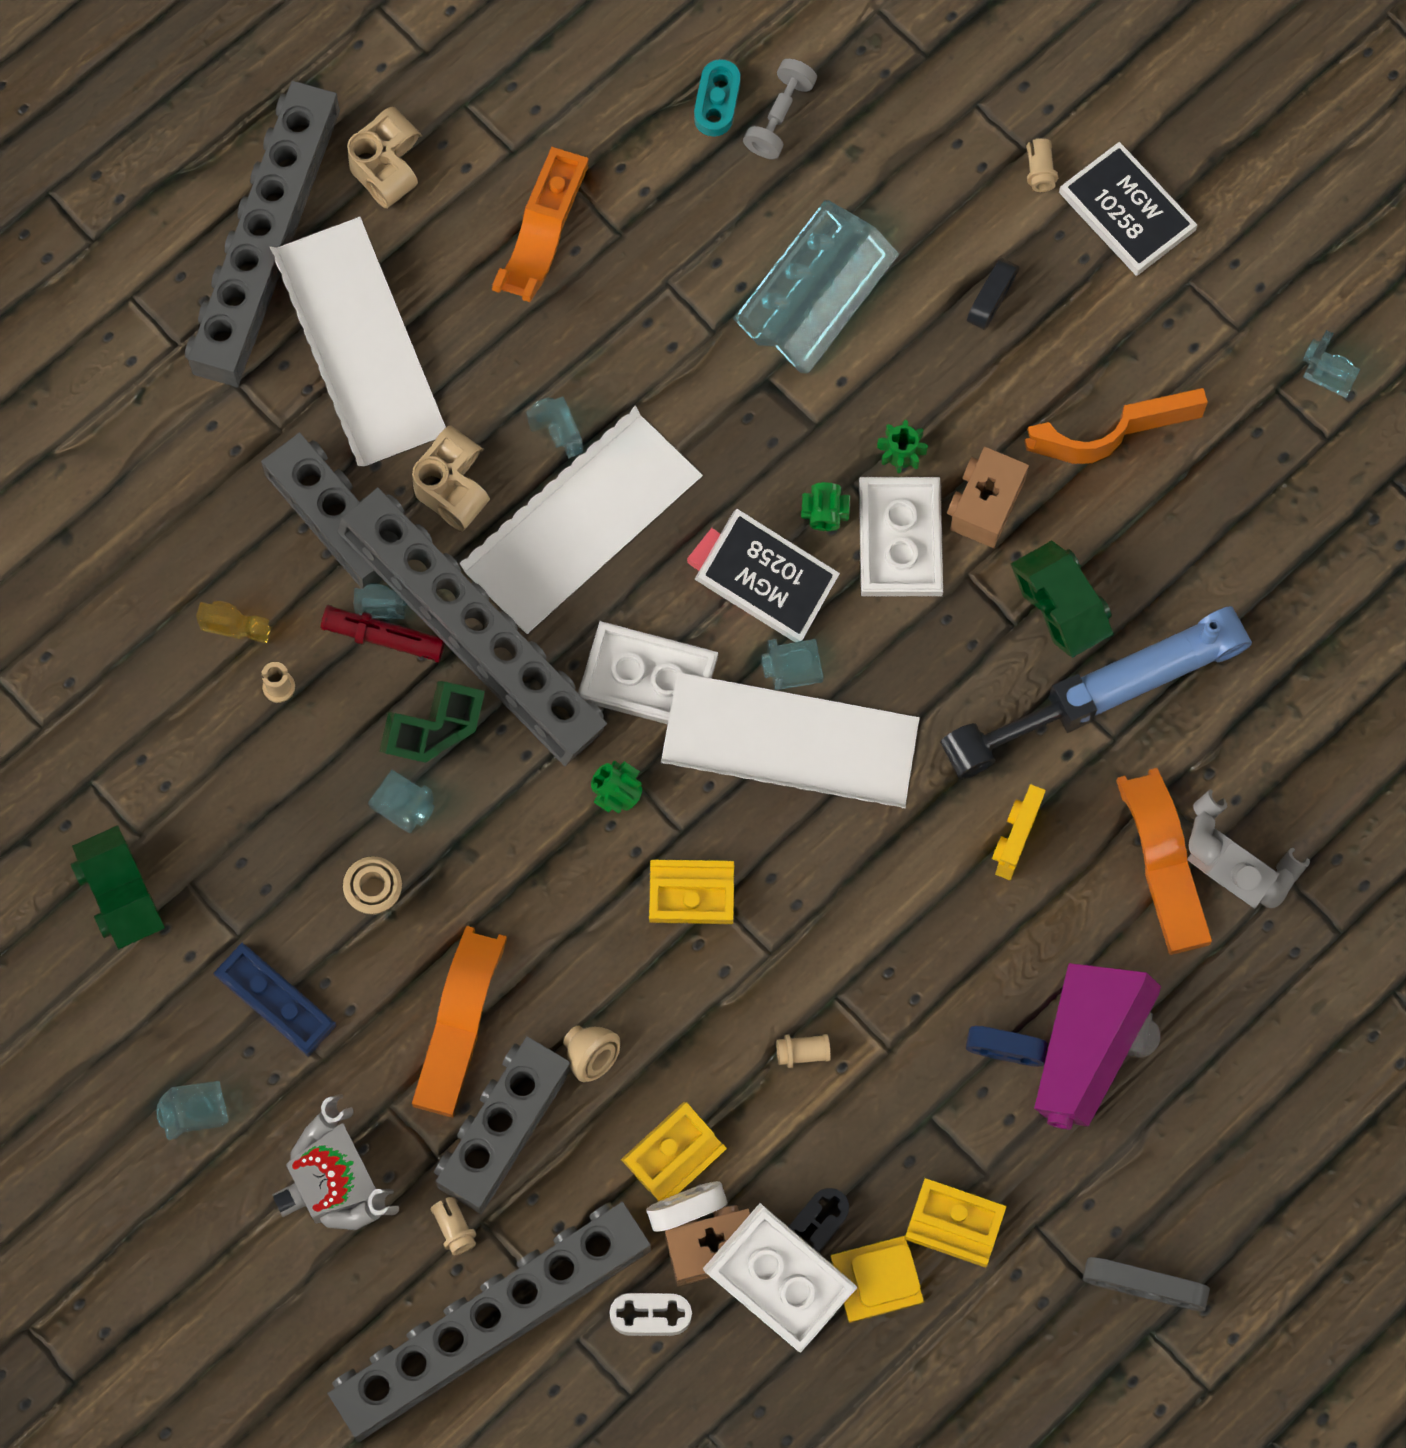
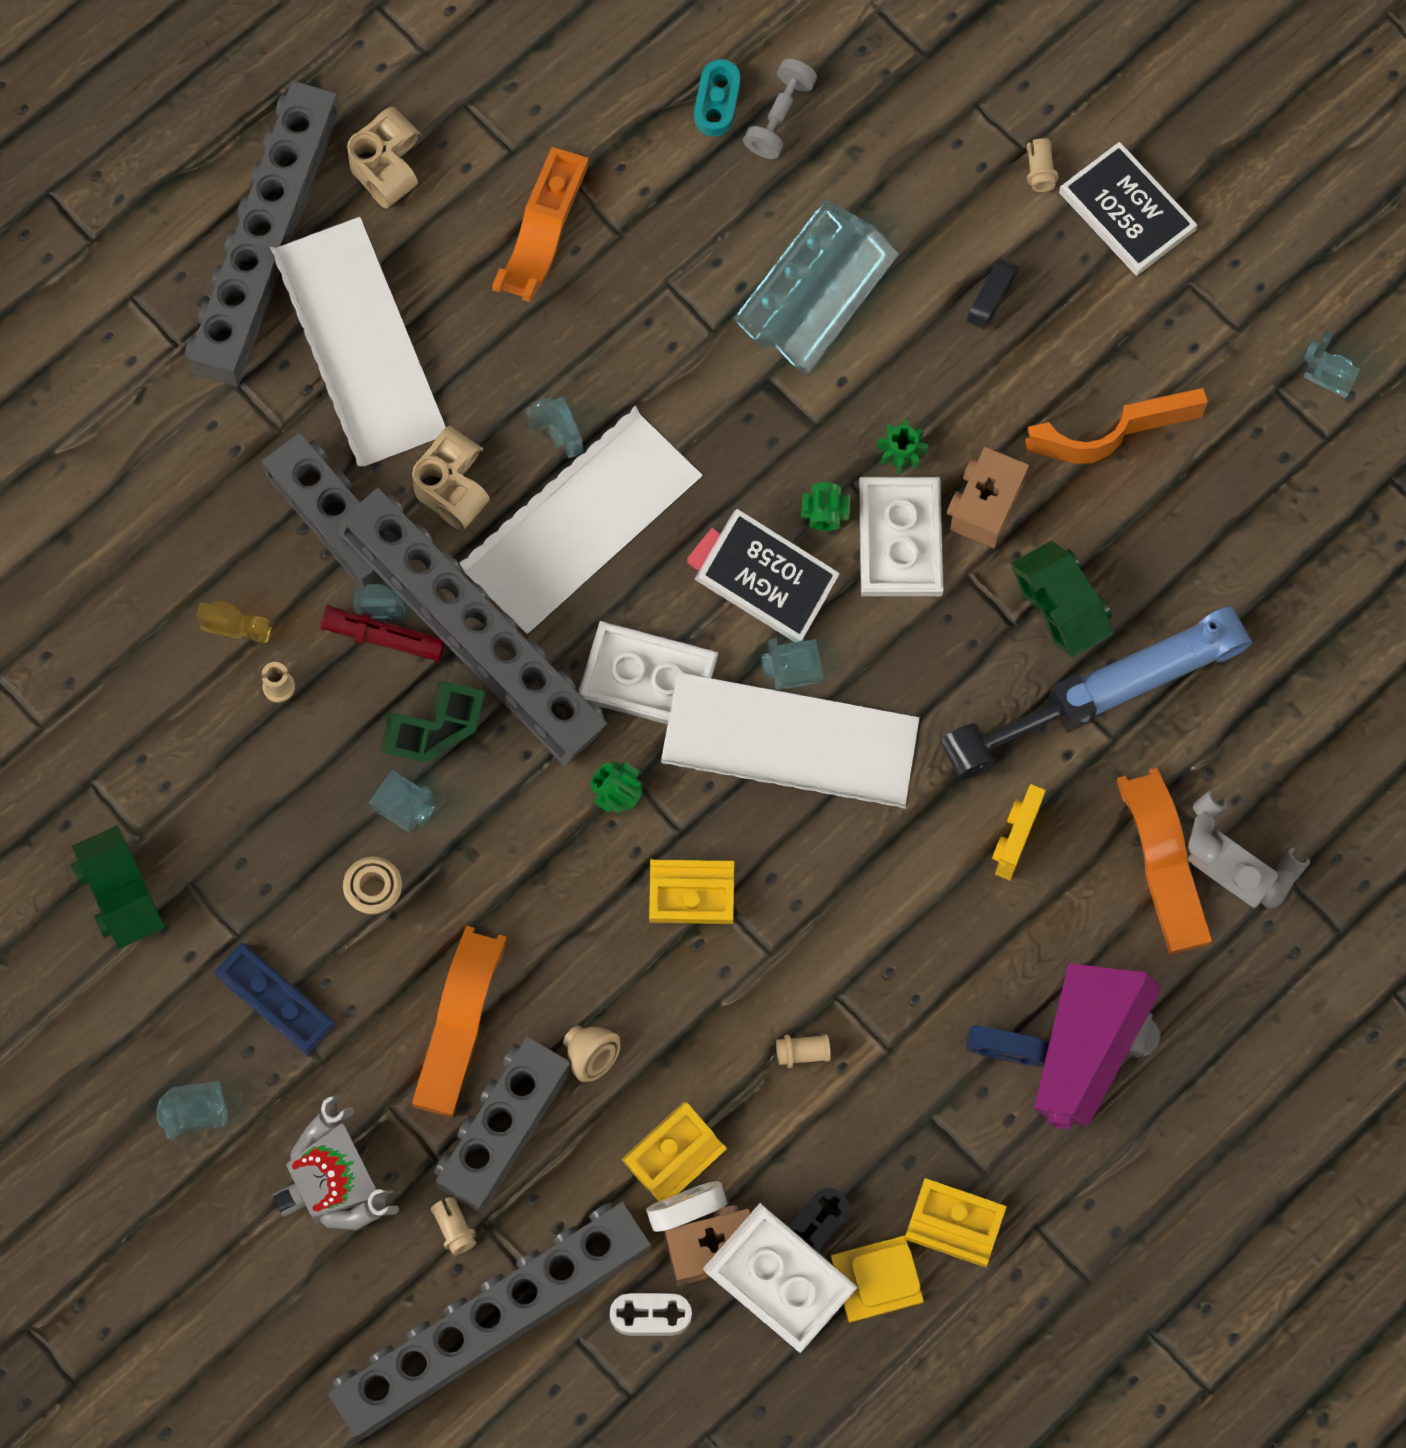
dark grey beam [1083,1257,1210,1311] -> none

